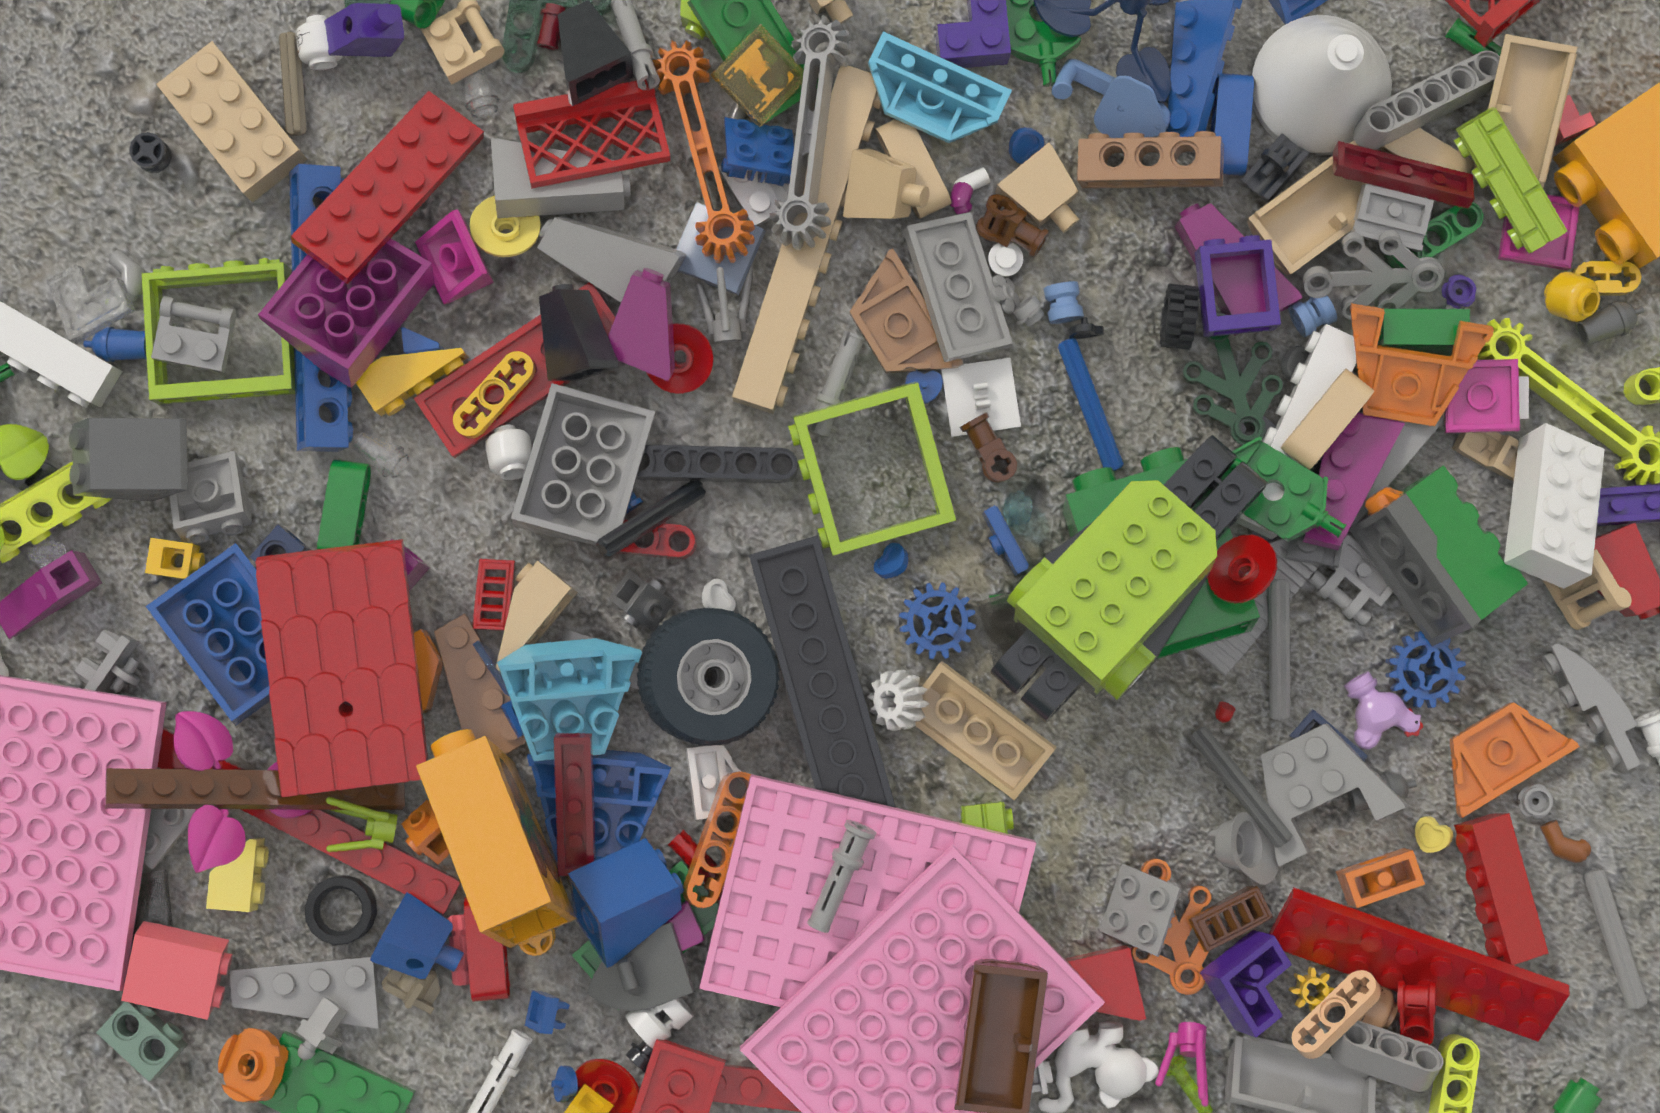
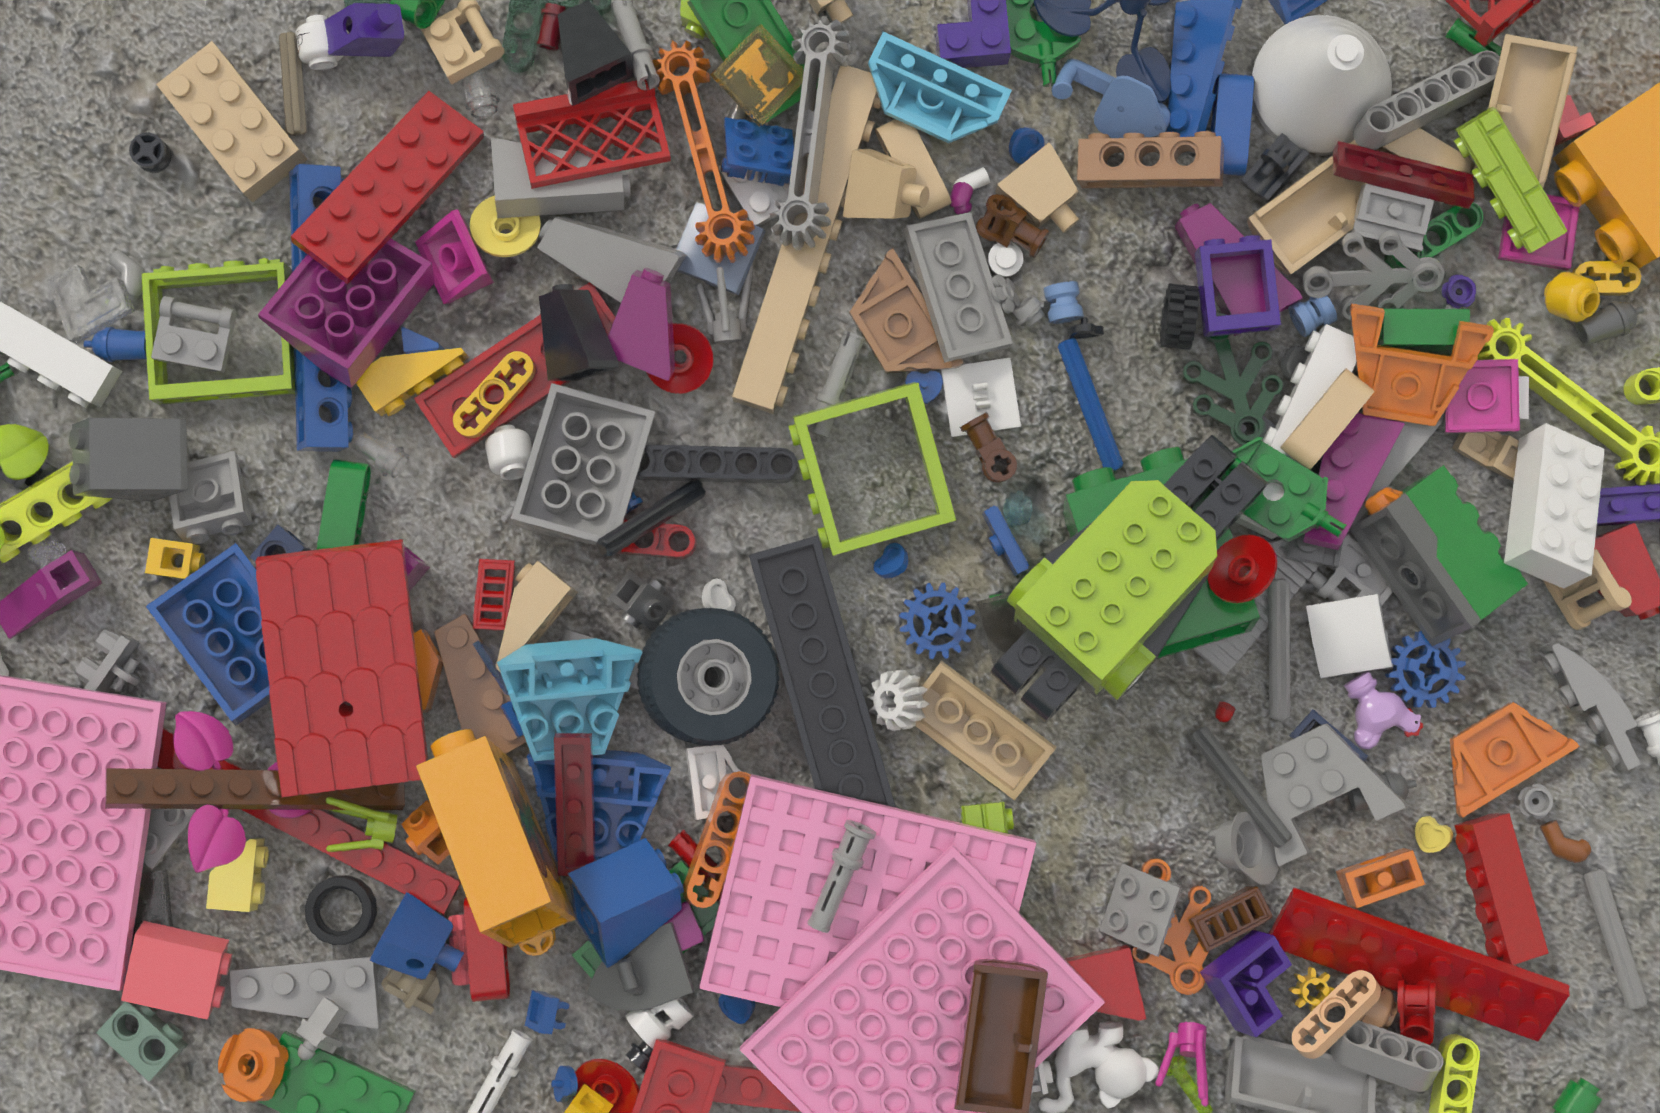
none -> blue piece [718,994,755,1024]
none -> white slope [1306,594,1393,678]

